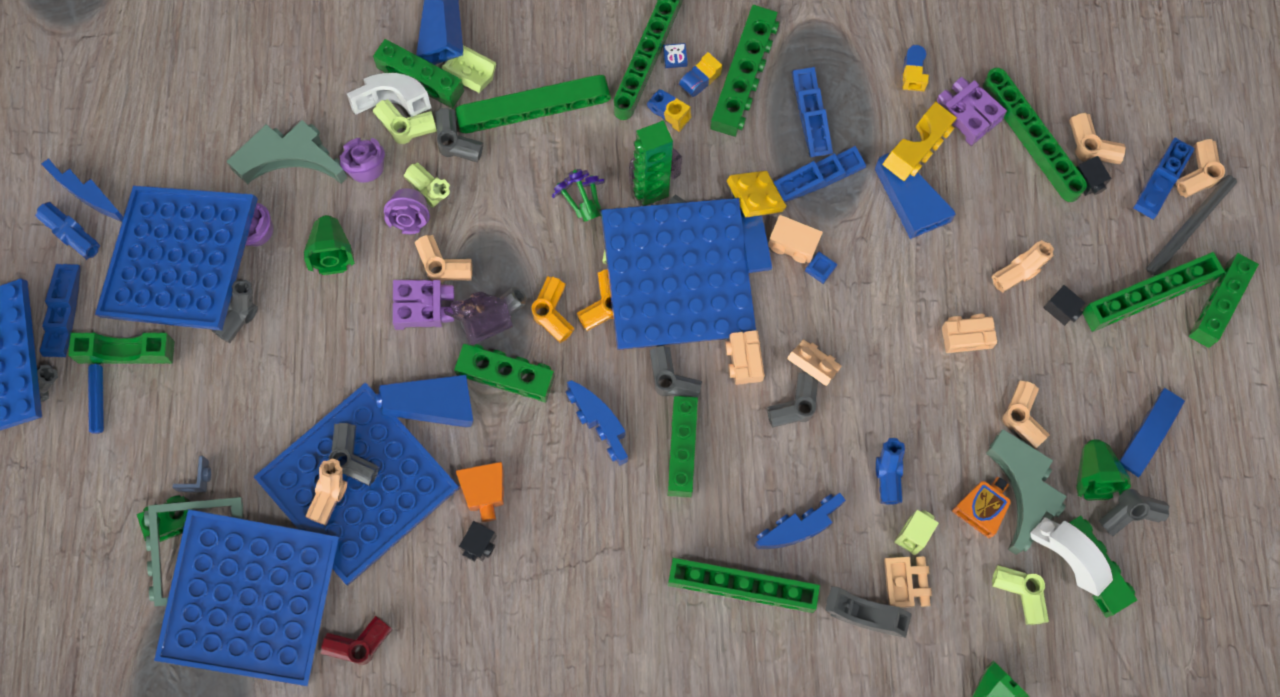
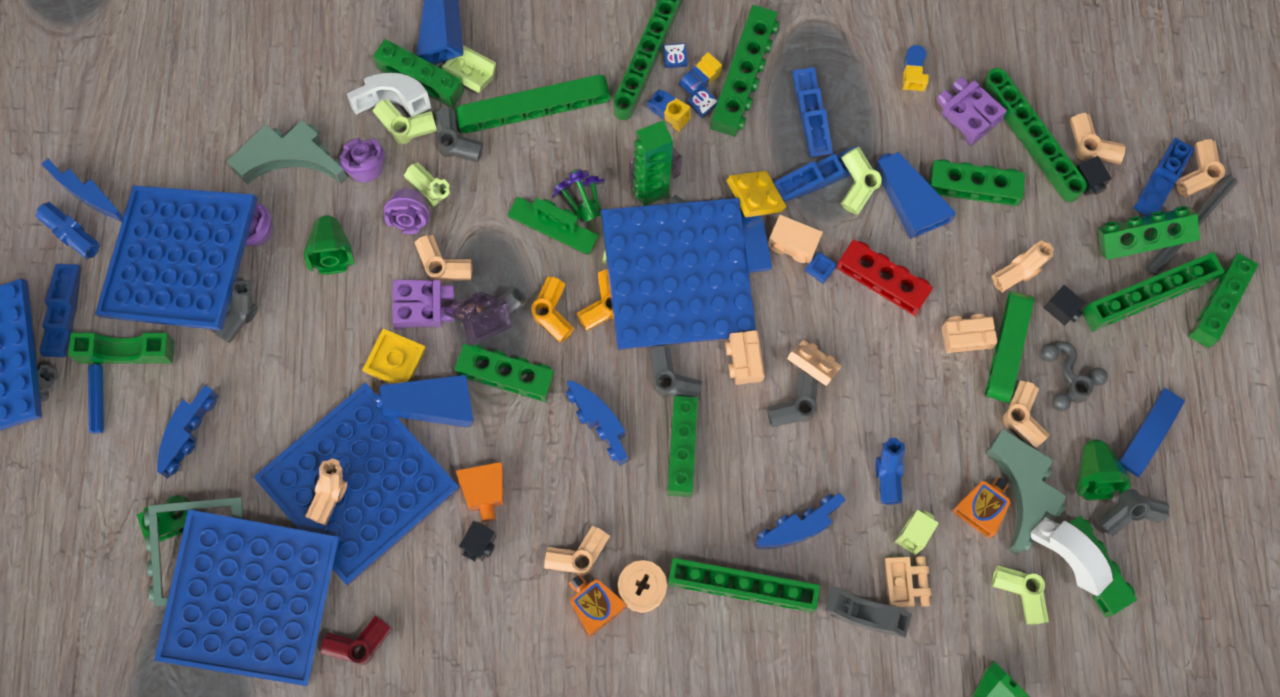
sand blue bracket [172,456,211,492] -> none
dark grey piece [329,423,380,486] -> none
yellow arch [882,101,957,181] -> none
none -> blue slope [157,385,218,479]
none -> yellow plate [362,329,427,384]
none -> green bracket [508,197,598,255]
none -> light nougat piece [544,526,610,575]
none -> torso [568,574,626,637]
none -> light nougat piece [618,560,667,613]
none -> tile [687,86,718,118]
none -> red brick [836,239,934,316]
none -> yellowish green piece [841,147,881,215]
none -> green brick [928,159,1025,207]
none -> green beam [985,290,1034,403]
none -> dark grey piece [1040,342,1108,412]
none -> green brick [1097,206,1200,260]

